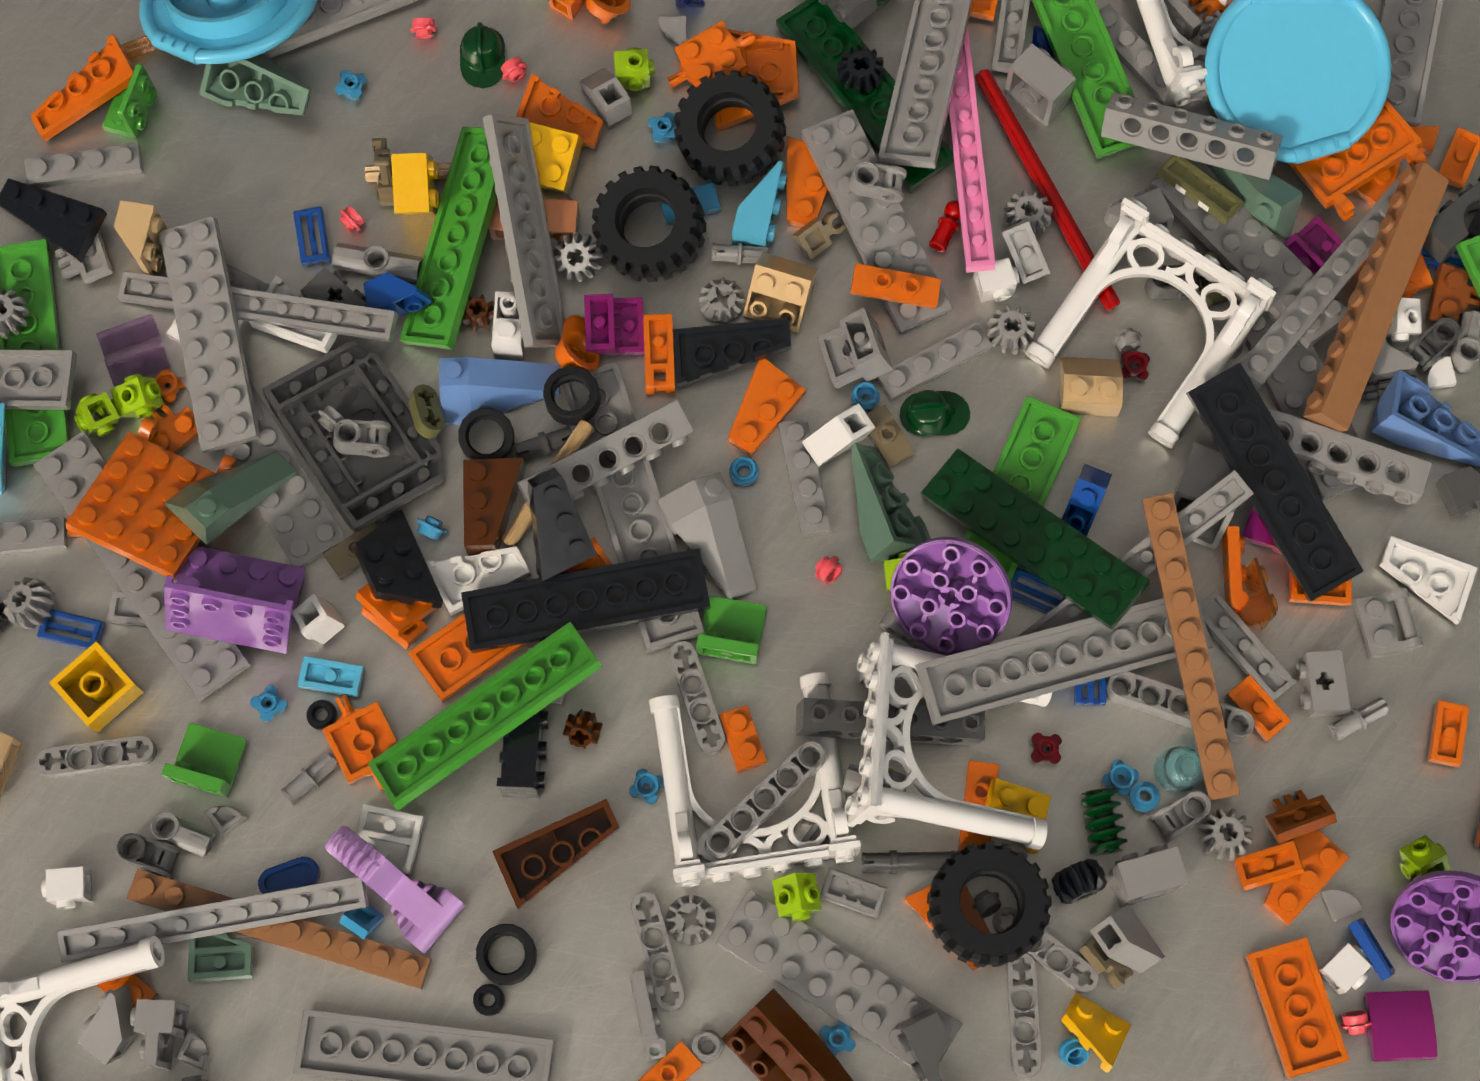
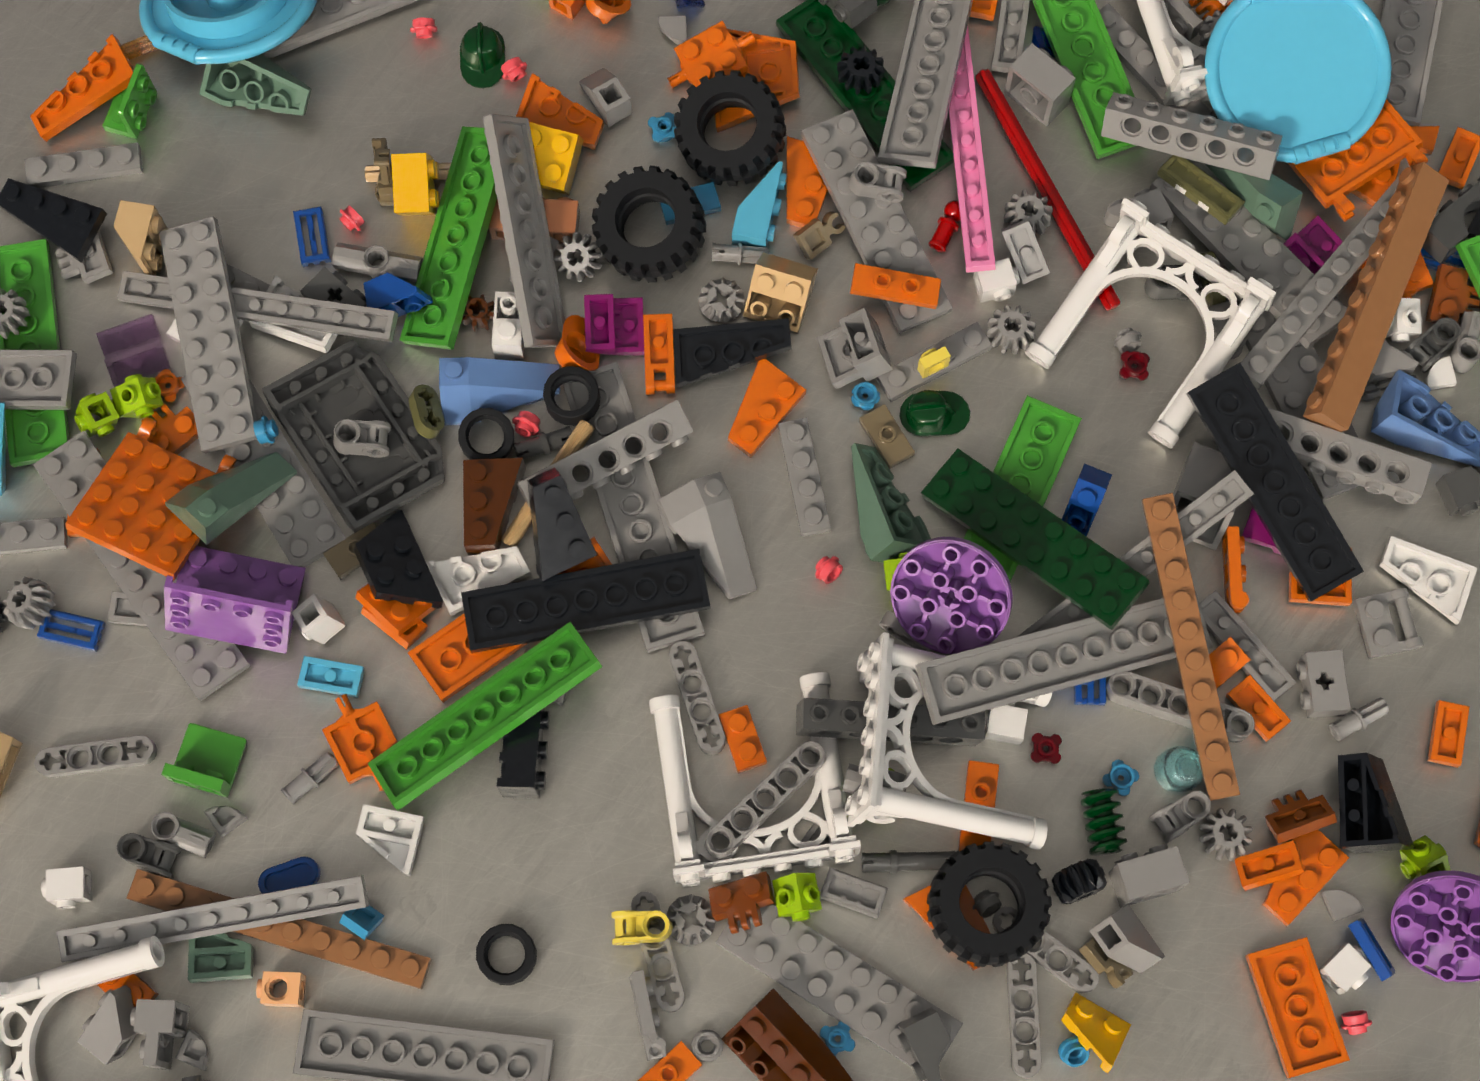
yellow brick [49,642,144,733] -> none
dark azure plate [250,686,287,722] -> none
black plate [306,700,338,730] -> none
light grey plate [318,405,344,432] -> none
lavender arm [325,826,466,954] -> none
dark azure plate [335,70,367,99] -> none
dark azure plate [416,515,448,540] -> none
black plate [473,984,505,1016] -> none
reddish brown wedge [492,799,620,909] -> none
reddish brown gear [563,709,603,749] -> none
lime brick [614,47,655,91] -> none
dark azure plate [629,769,664,804] -> none
bright green bracket [696,596,767,665] -> none
dark azure plate [729,457,759,486] -> none
white slope [802,403,875,467] -> none
yellow wing [985,778,1051,854] -> none
blue tile [1010,568,1067,614] -> none
tan slope [1059,357,1123,417] -> none
dark azure plate [1129,781,1160,812] -> none
clear orange hinge [1238,557,1278,630] -> none
magenta slope [1363,990,1438,1062] -> none
none -> dark azure plate [253,416,279,444]
none -> light nougat brick [256,971,306,1007]
none -> coral plate [512,411,541,437]
none -> light yellow piece [611,910,673,945]
none -> dark orange hinge [708,871,775,934]
none -> light yellow plate [917,346,951,379]
none -> white brick [985,703,1028,745]
none -> orange plate [1209,637,1251,689]
none -> black wedge [1338,753,1415,853]

